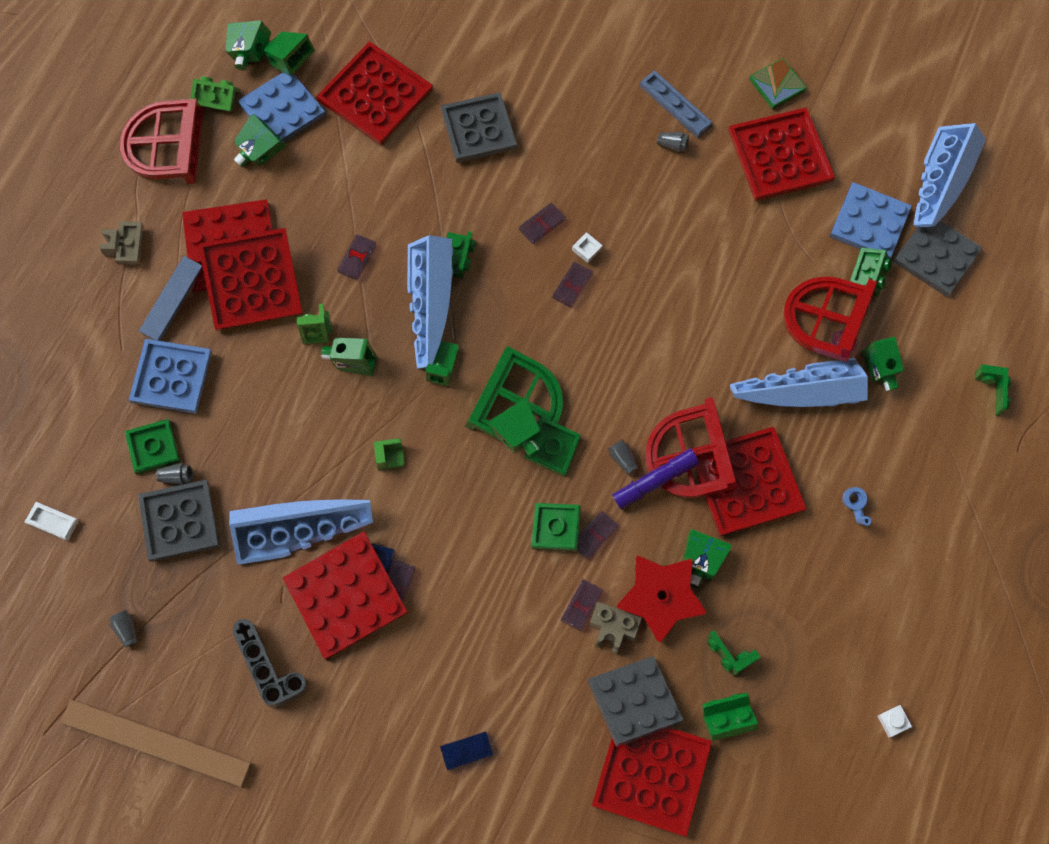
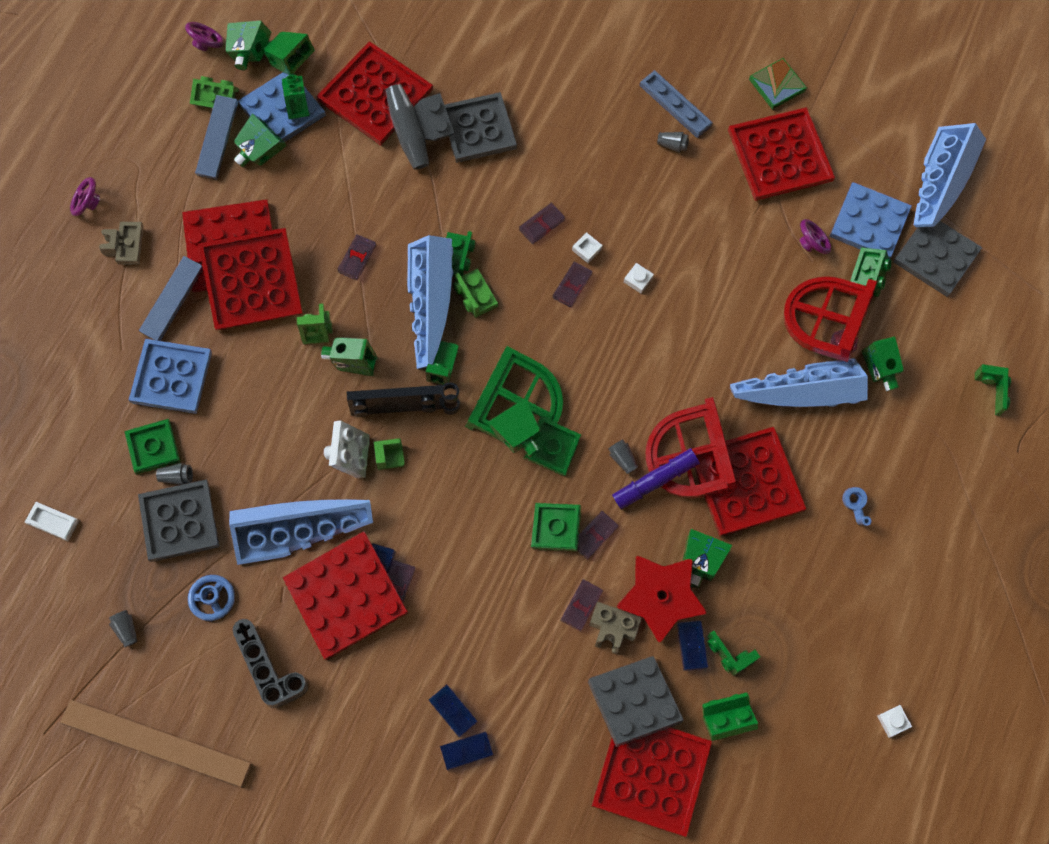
window [120,99,204,184] -> none
none -> magenta piece [70,177,100,216]
none -> magenta piece [185,22,224,51]
none -> medium blue piece [188,575,235,621]
none -> sand blue tile [195,95,238,180]
none -> green bracket [282,75,309,119]
none -> white plate [324,421,370,479]
none -> black hinge [347,382,460,417]
none -> dark grey plate [386,84,454,170]
none -> clear blue plate [428,684,478,738]
none -> bright green bracket [453,268,498,318]
none -> white plate [624,263,654,293]
none -> clear blue plate [677,621,708,671]
none -> magenta piece [800,219,831,254]

